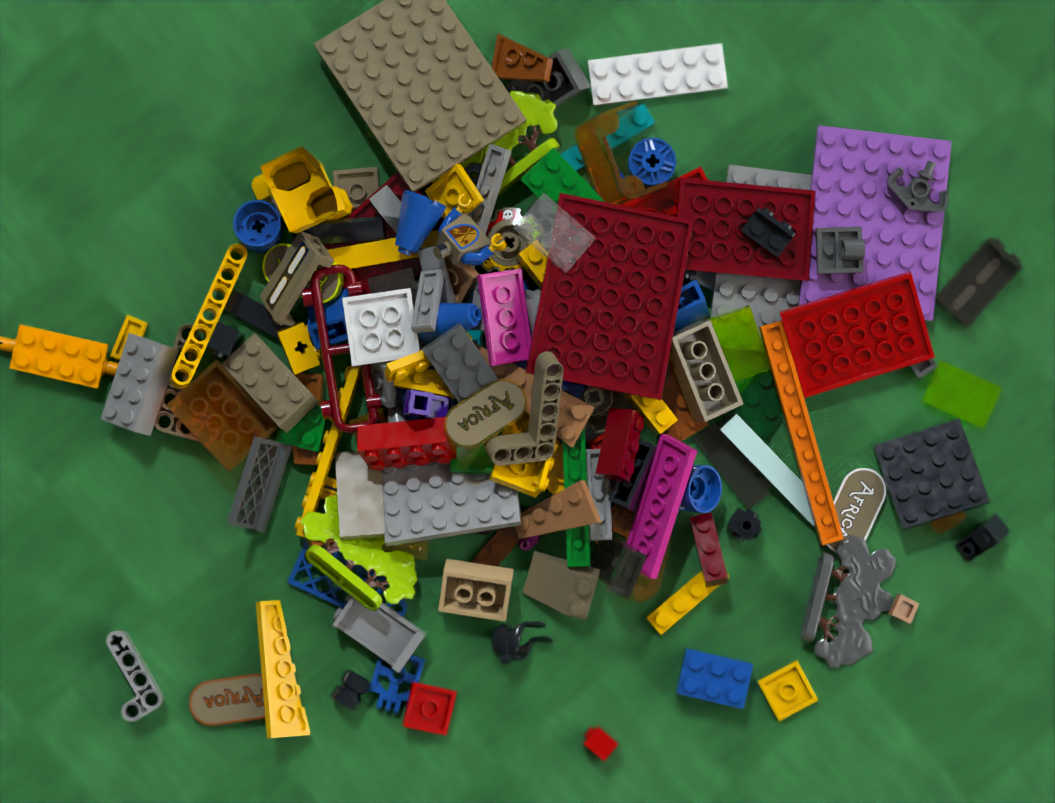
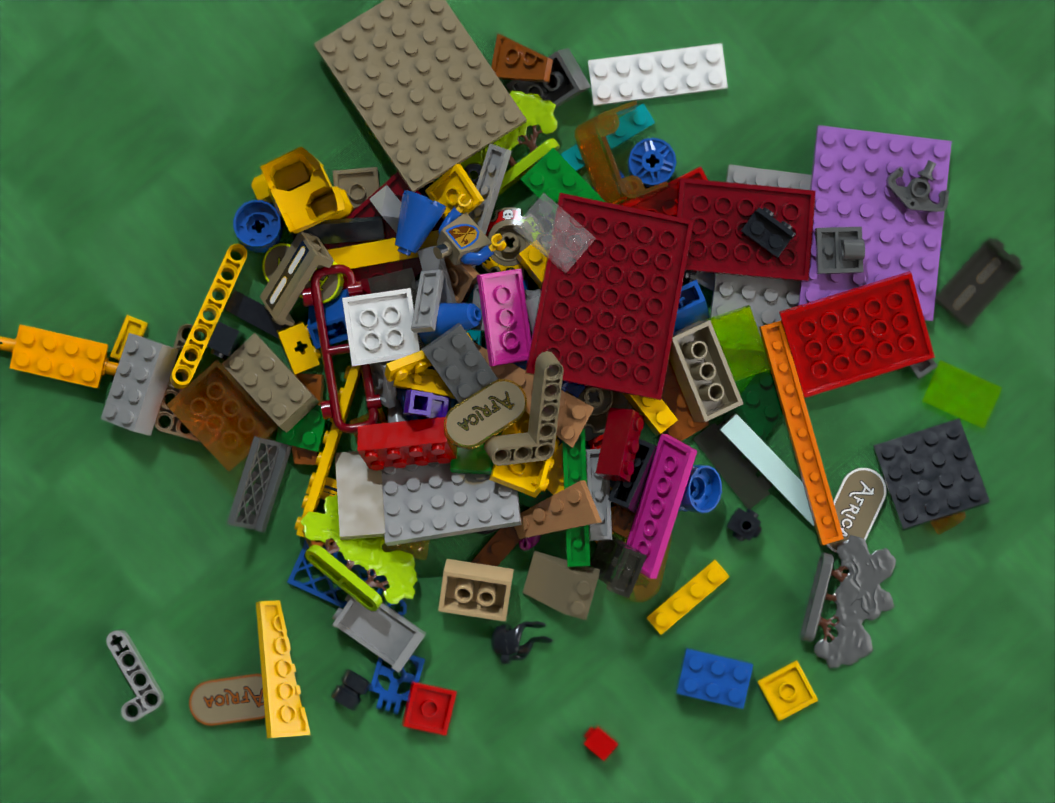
dark red brick [690,512,728,588] -> none
medium nougat plate [888,594,919,624] -> none
black slope [955,513,1010,562] -> none

